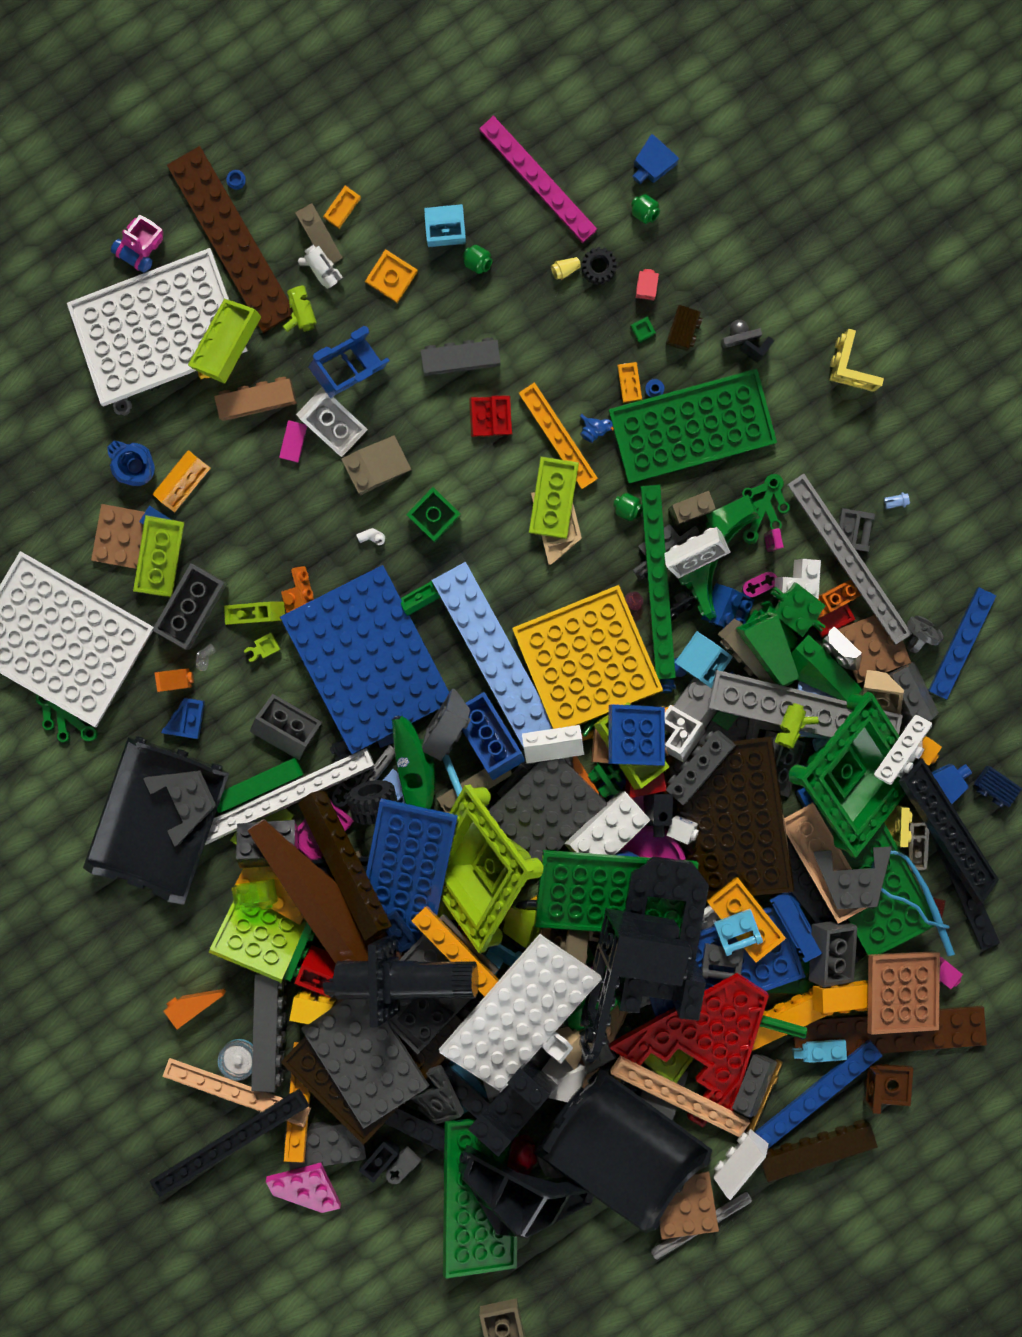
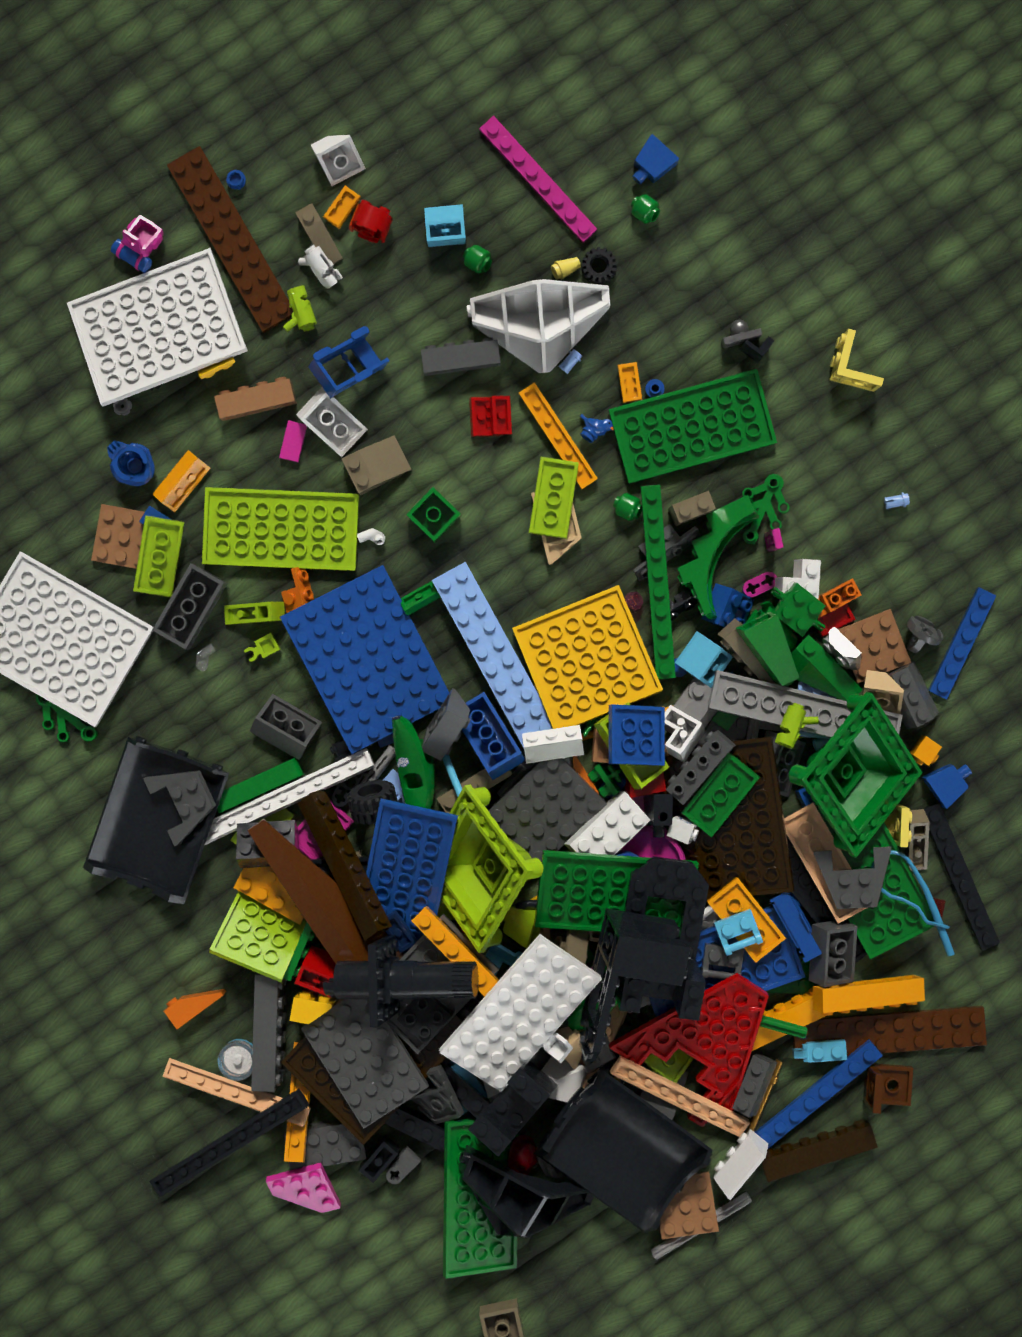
orange slope [155,668,194,692] -> none
blue wing [161,698,205,739] -> none
lime slope [188,298,261,383] -> none
clear neon green brick [231,878,278,913] -> none
light orange tile [365,249,418,304] -> none
green tile [630,316,656,343] -> none
coral brick [635,269,659,301] -> none
blue plate [659,679,676,693] -> none
white slope [664,527,731,578] -> none
dark brown brick [666,305,703,351] -> none
light grey plate [787,474,912,645] -> none
dark grey plate [838,508,875,552] -> none
nougat plate [867,952,940,1035] -> none
white bracket [874,715,932,785] -> none
black plate [898,758,999,905] -> none
dark pink brick [940,957,963,989] -> none
dark blue brick [973,766,1022,808] -> none
none -> lime plate [202,487,359,571]
none -> white slope [311,135,366,186]
none -> red brick [349,200,393,243]
none -> white panel [467,279,610,373]
none -> light blue pin [558,349,582,374]
none -> green plate [681,753,760,838]

